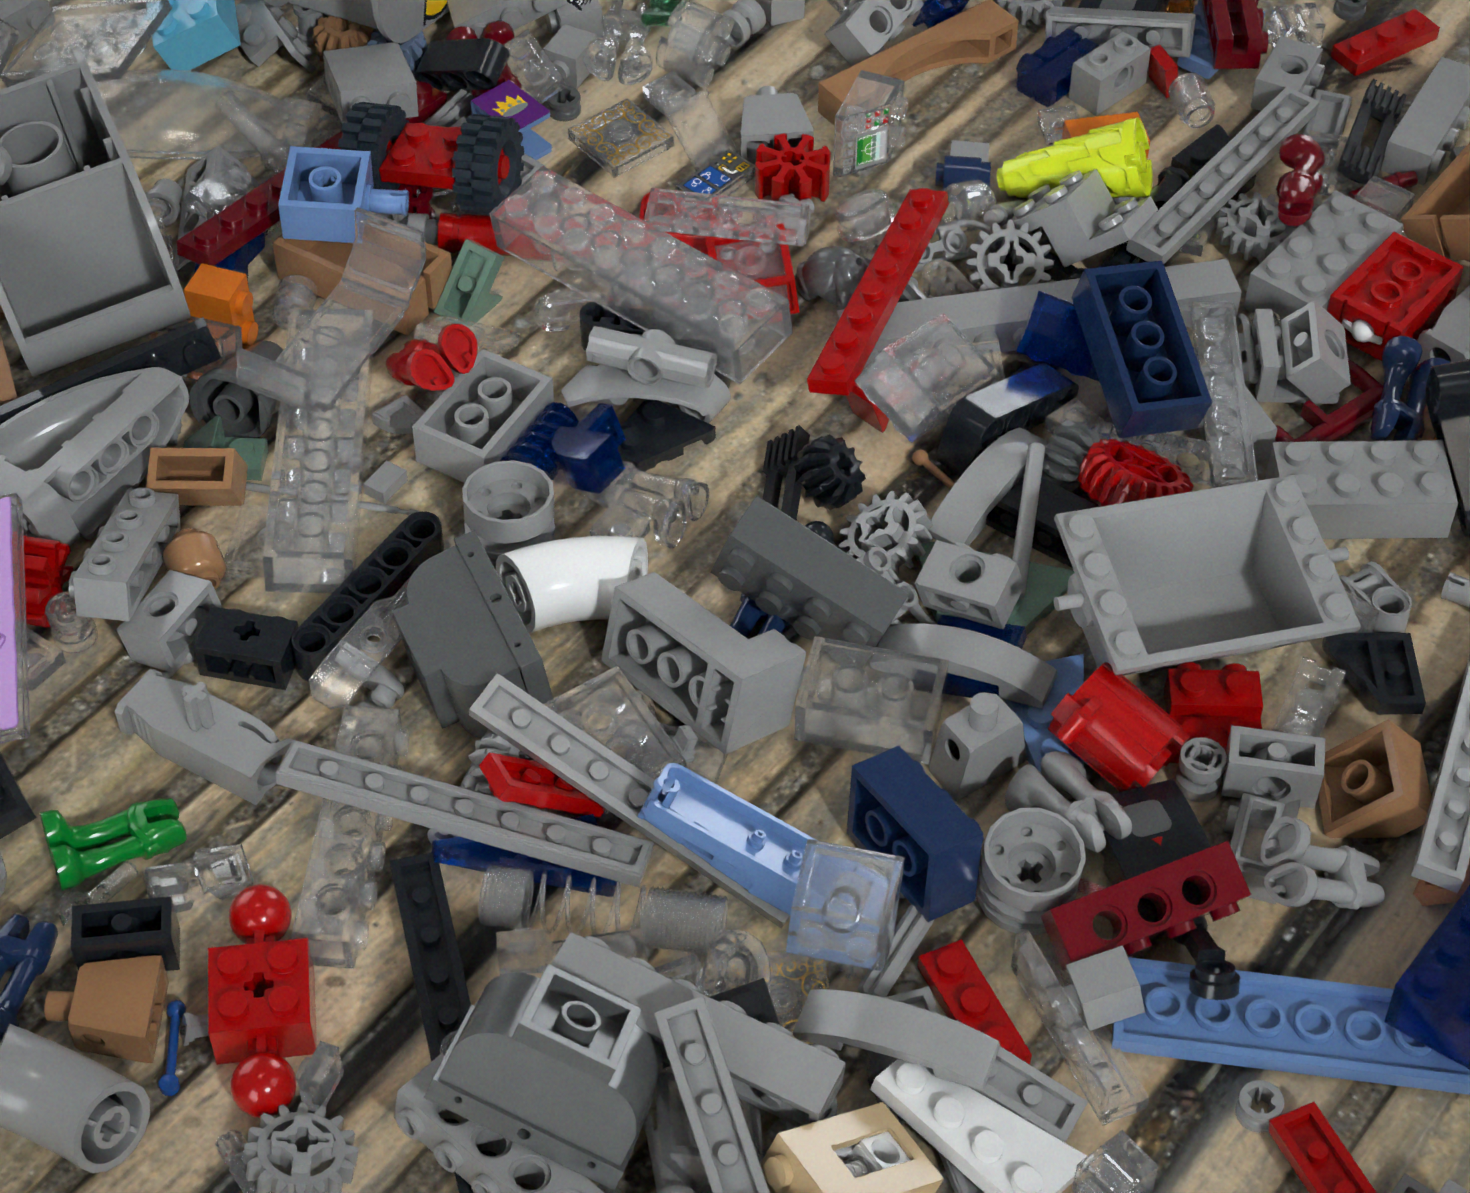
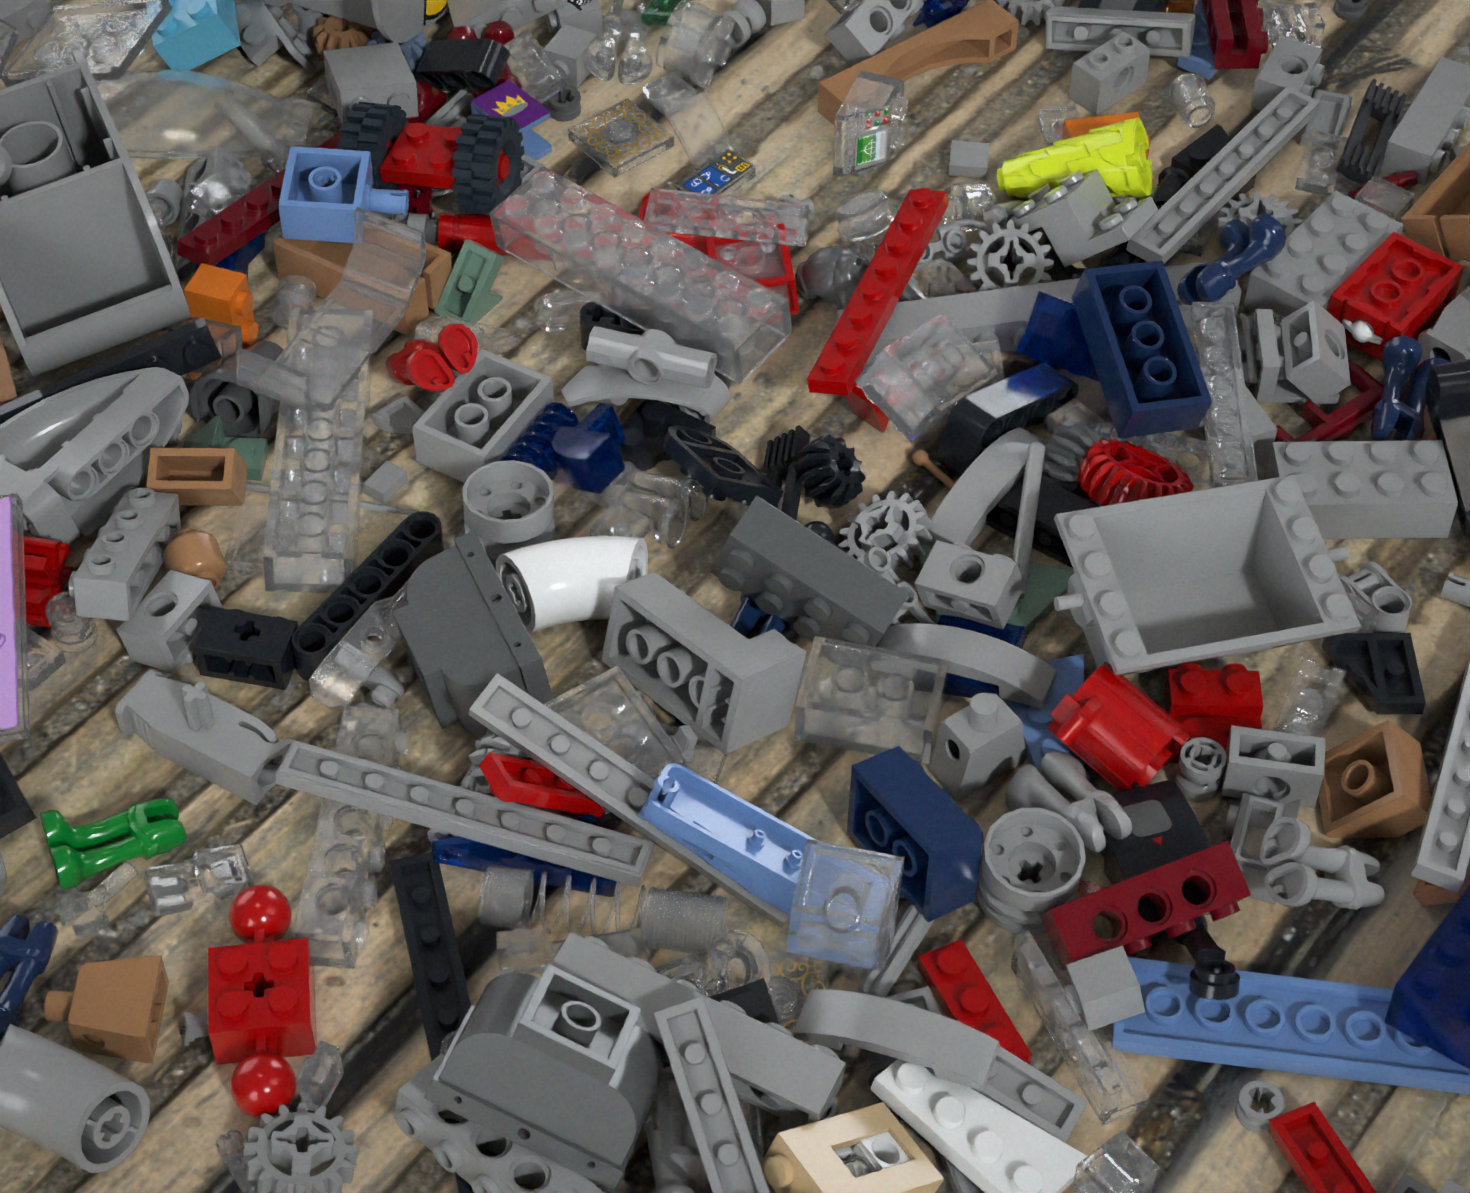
black brick [71,896,180,972] -> none
blue hinge [158,1000,186,1096] -> none
light grey torso [741,86,814,165] -> none
red gear [755,133,831,211] -> none
dark blue brick [935,155,991,196] -> none
clear blue brick [1016,28,1099,108] -> none
red tile [1148,45,1179,98] -> none
dark red piece [1276,134,1325,226] -> none
red plate [1331,8,1440,76] -> none
none -> black plate [662,425,784,507]
none -> dark blue piece [1177,213,1286,306]

